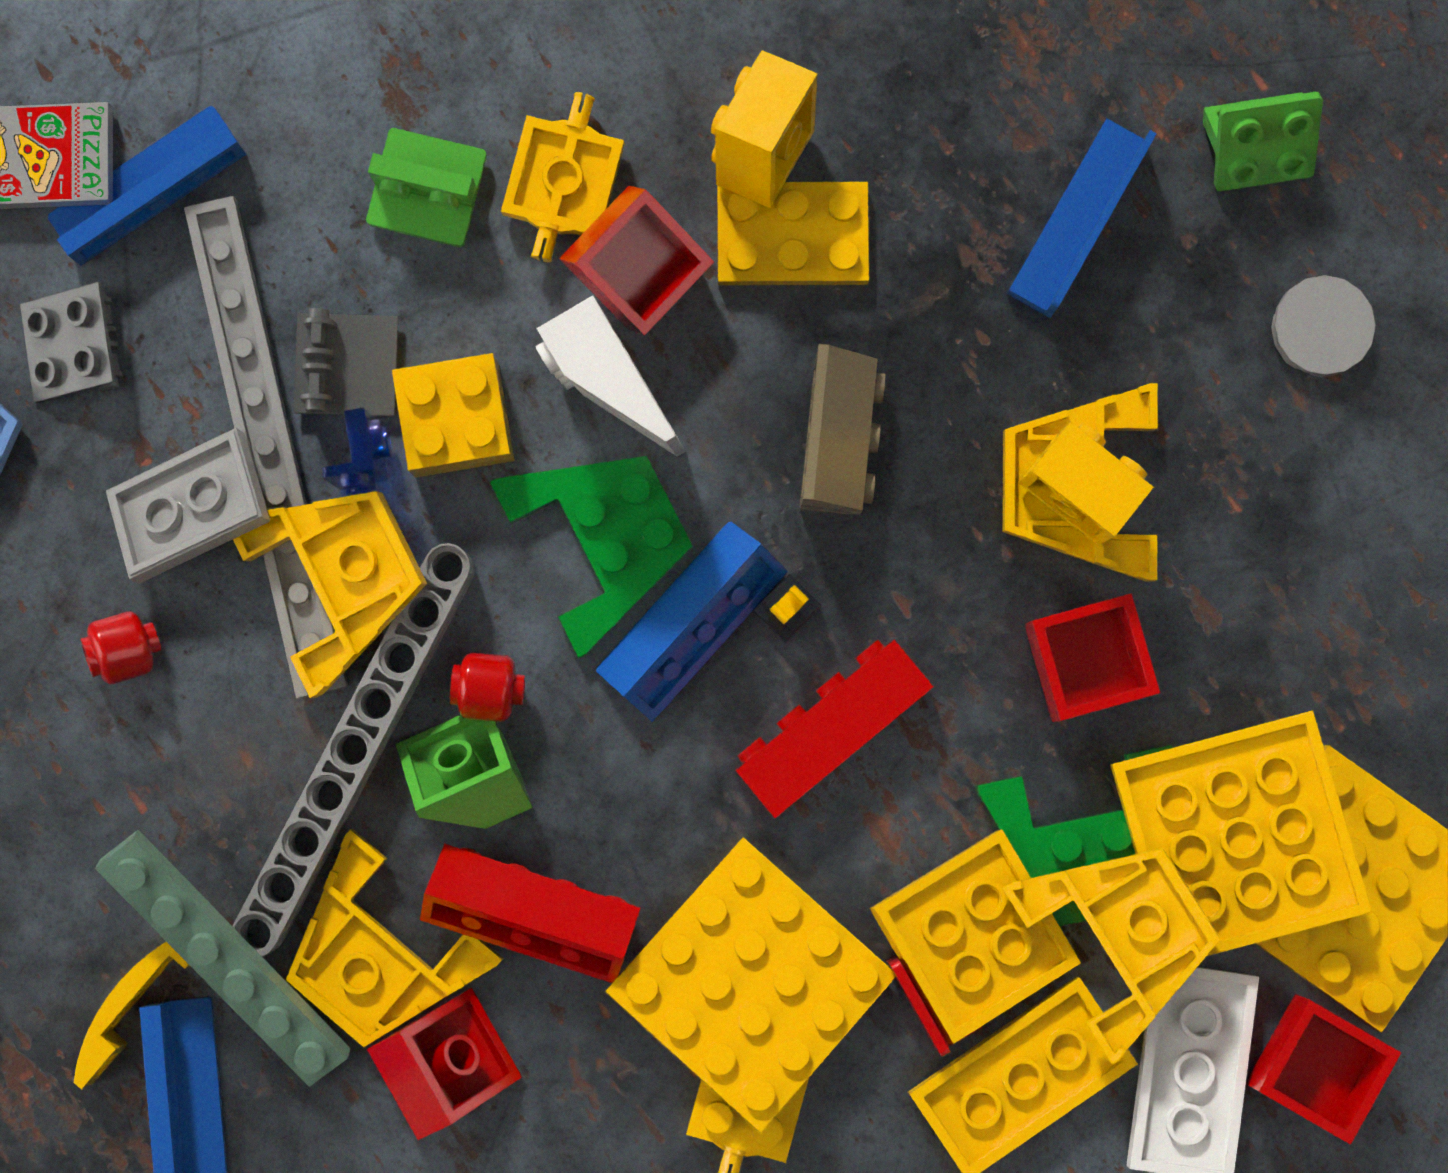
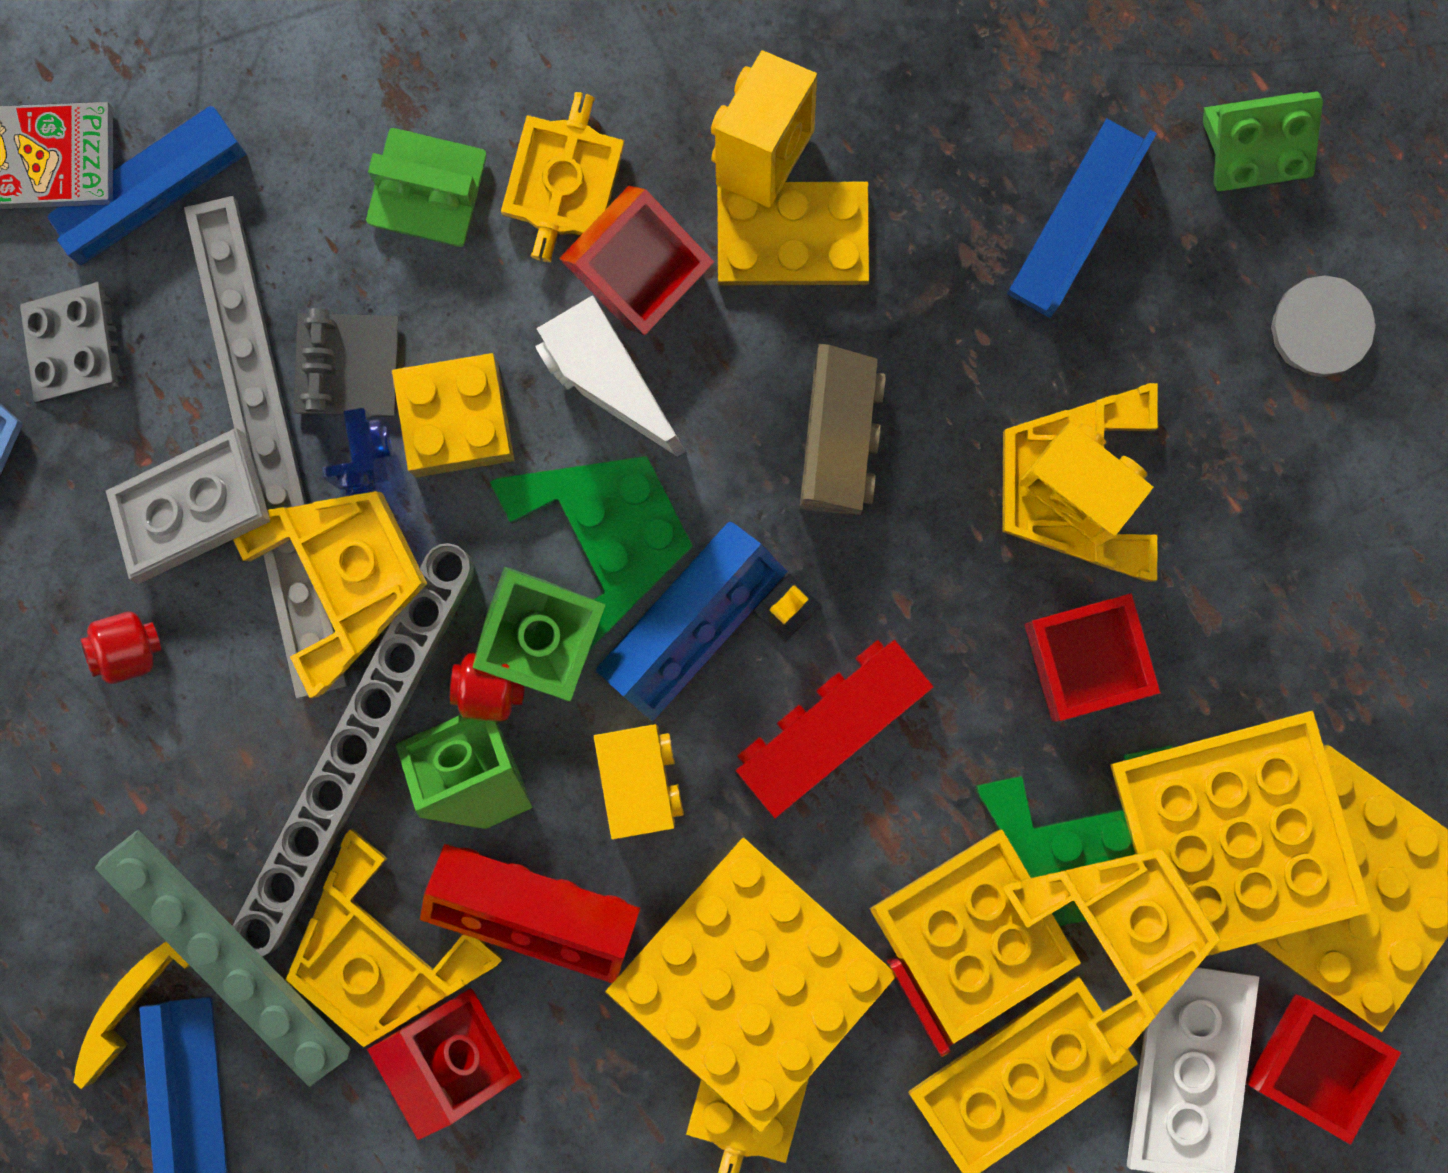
none -> bright green slope [472,566,605,701]
none -> yellow brick [593,724,684,839]

